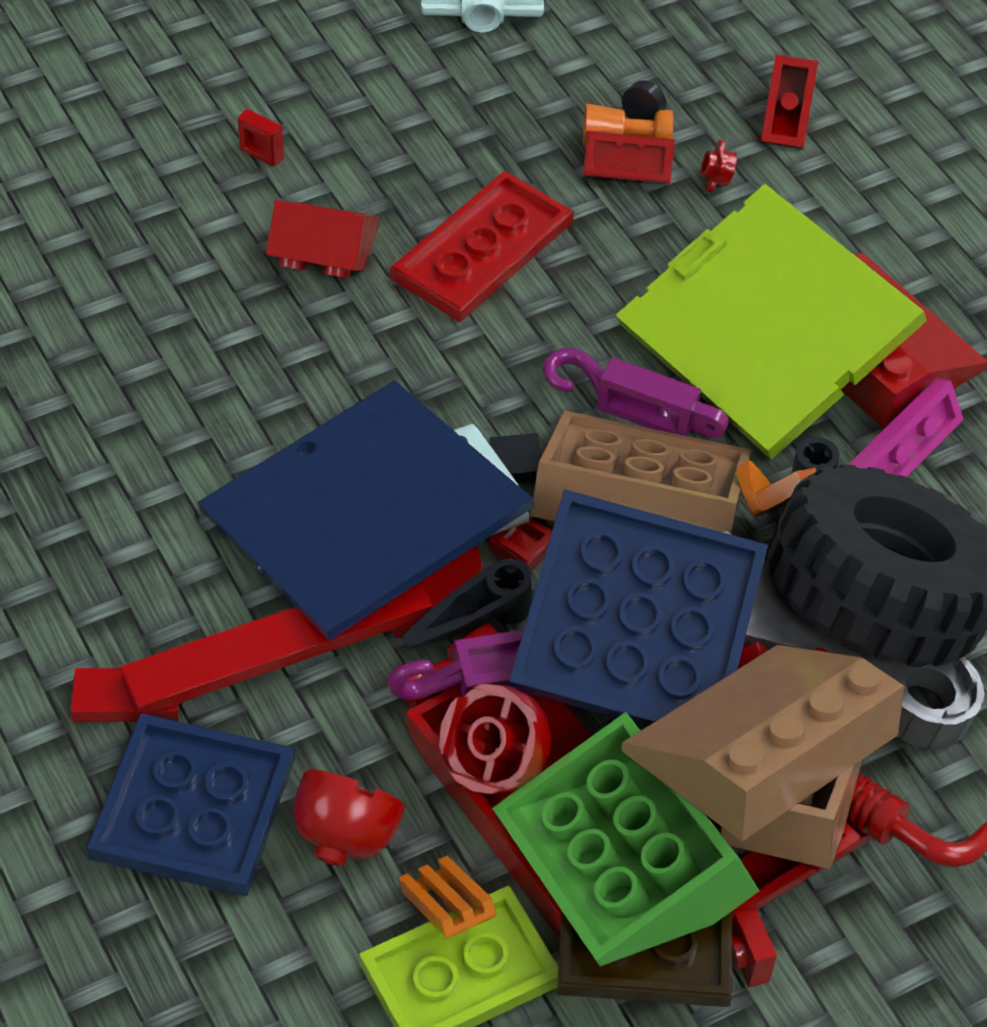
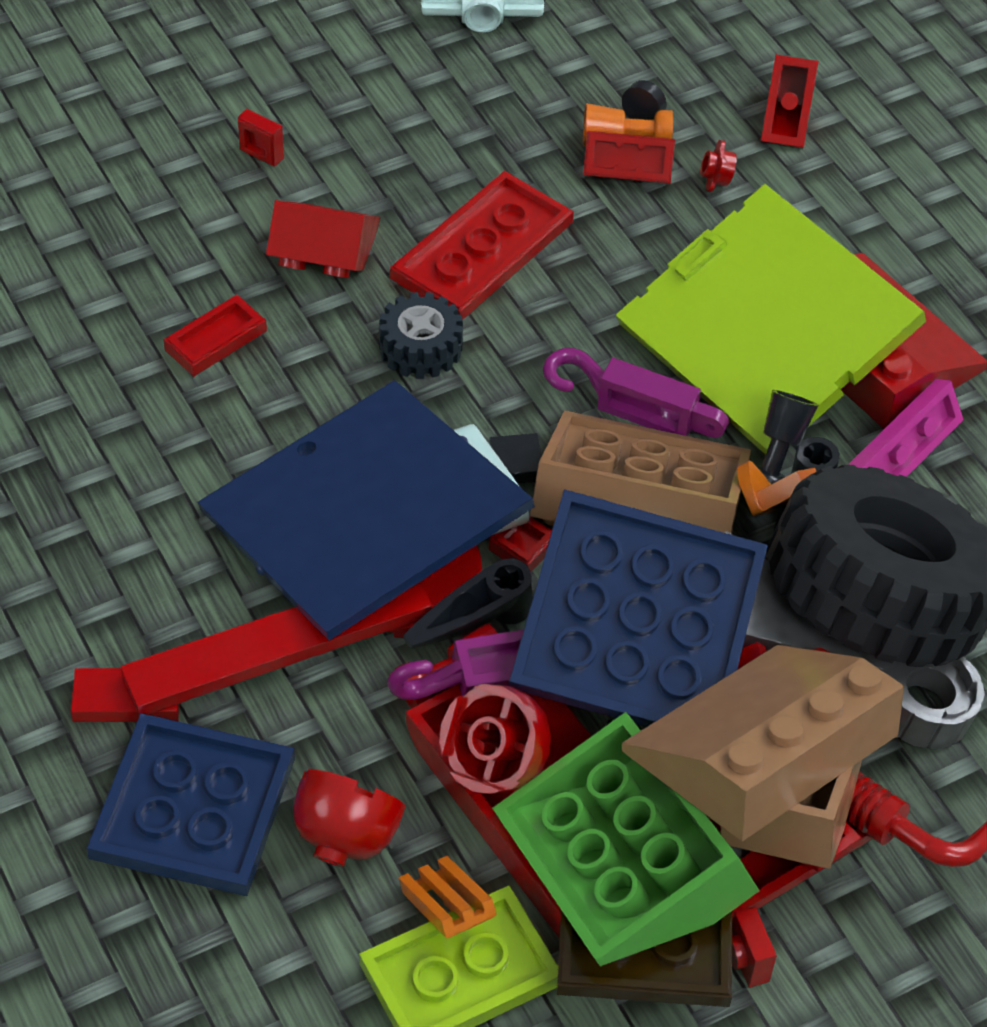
none -> red tile [163,294,267,377]
none -> black wheel [379,292,463,379]
none -> black piece [756,389,818,484]

